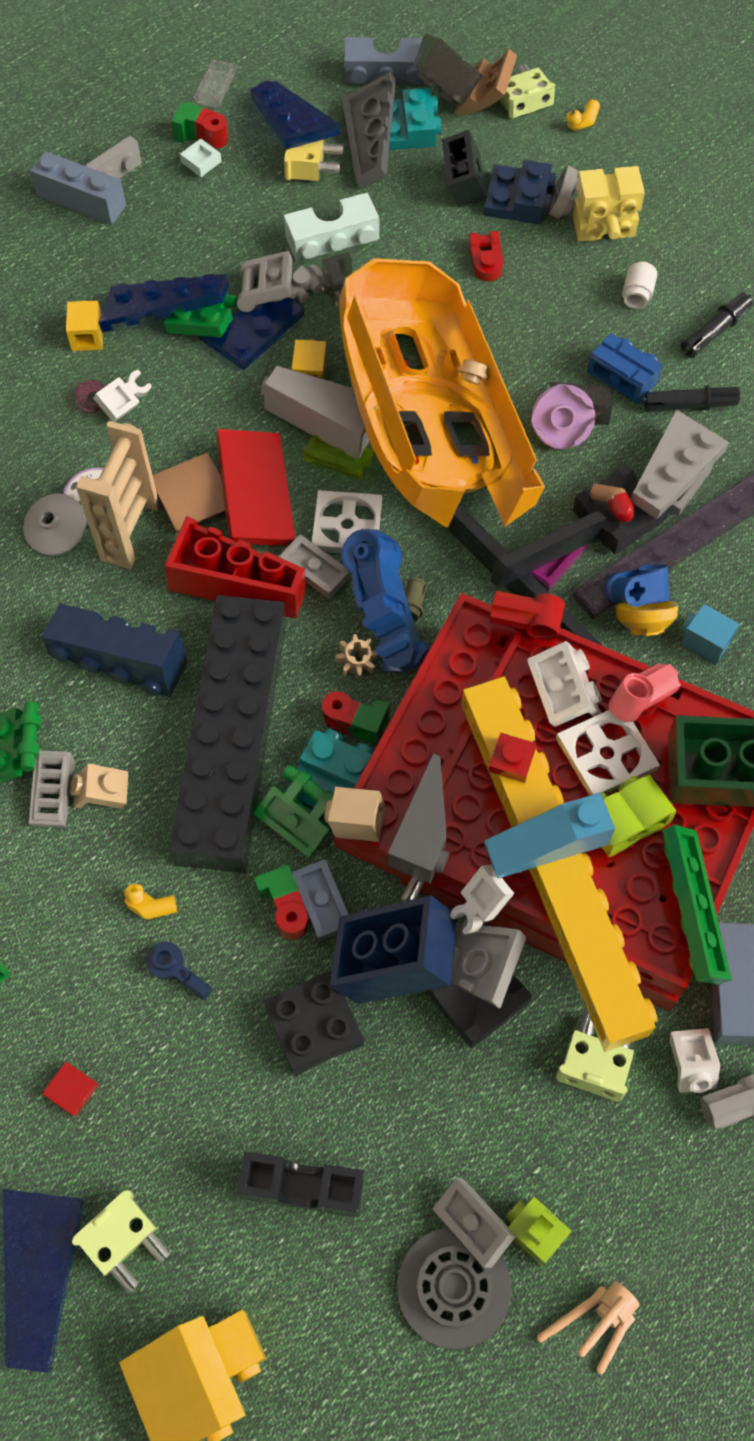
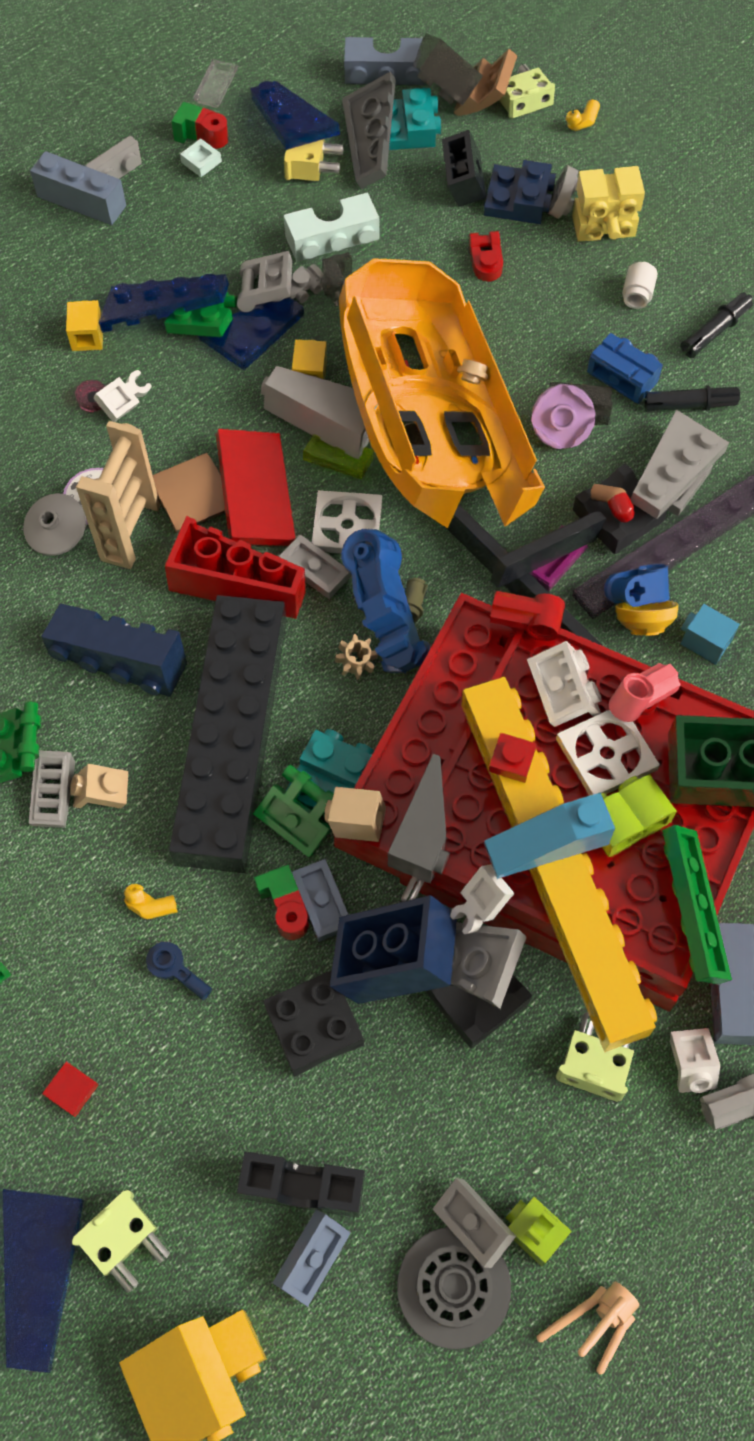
leg [322,691,390,746] -> none
none -> sand blue plate [273,1209,351,1307]

